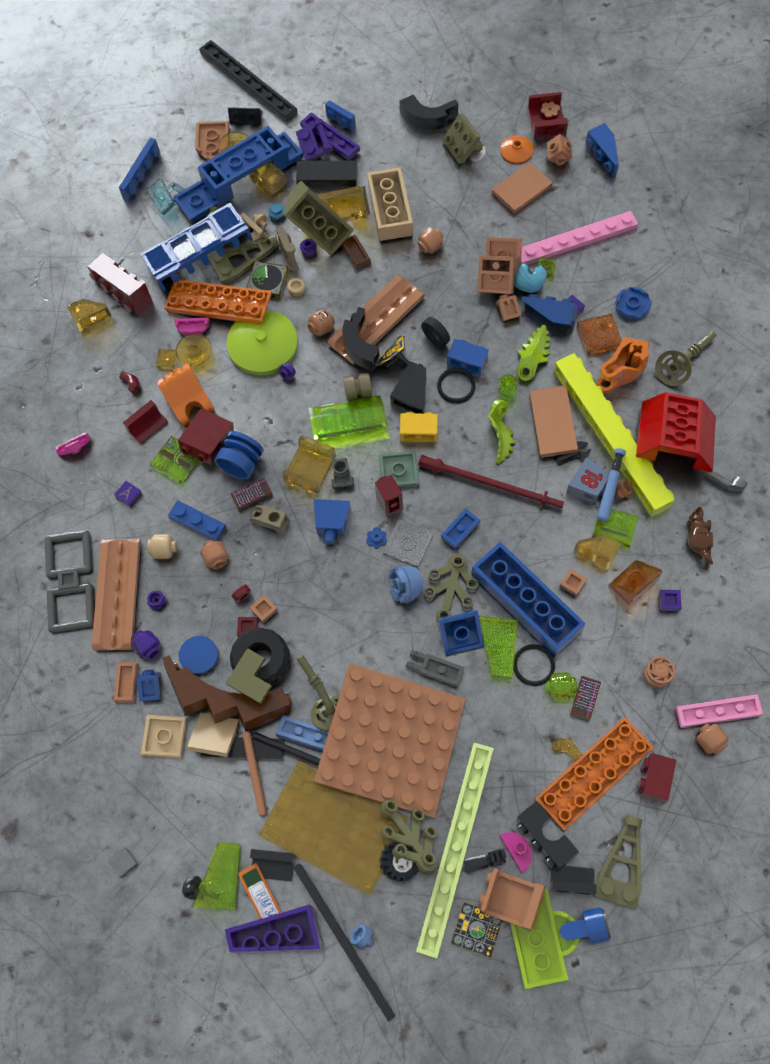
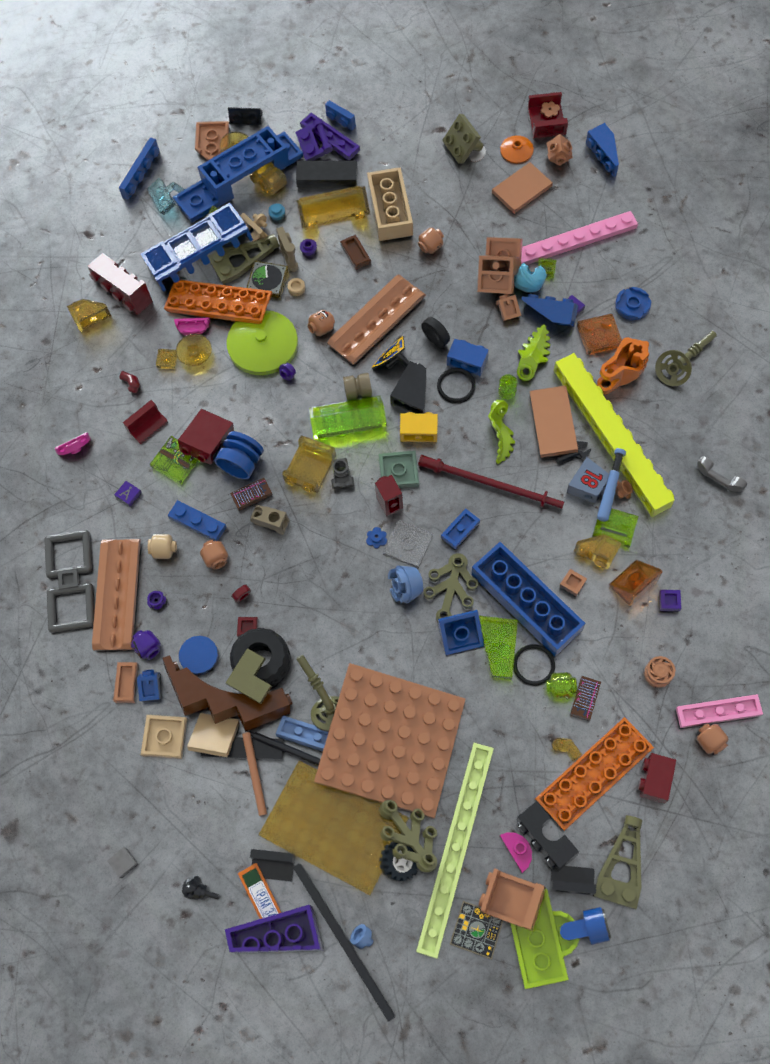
orange piece [157,363,215,428] -> none
clear neon green wing [191,842,240,910] -> none
black tile [199,40,298,121] -> none
nougat plate [250,595,278,623] -> none
olive slope [283,181,354,256] -> none
blue torso [314,499,351,545] -> none
black arch [342,307,380,371] -> none
black arch [399,94,459,130] -> none
dark grey hinge [406,651,464,687] -> none
black bar [464,849,507,873] -> none
red slope [636,392,716,472] -> none
reddish brown animal [687,507,713,565] -> none

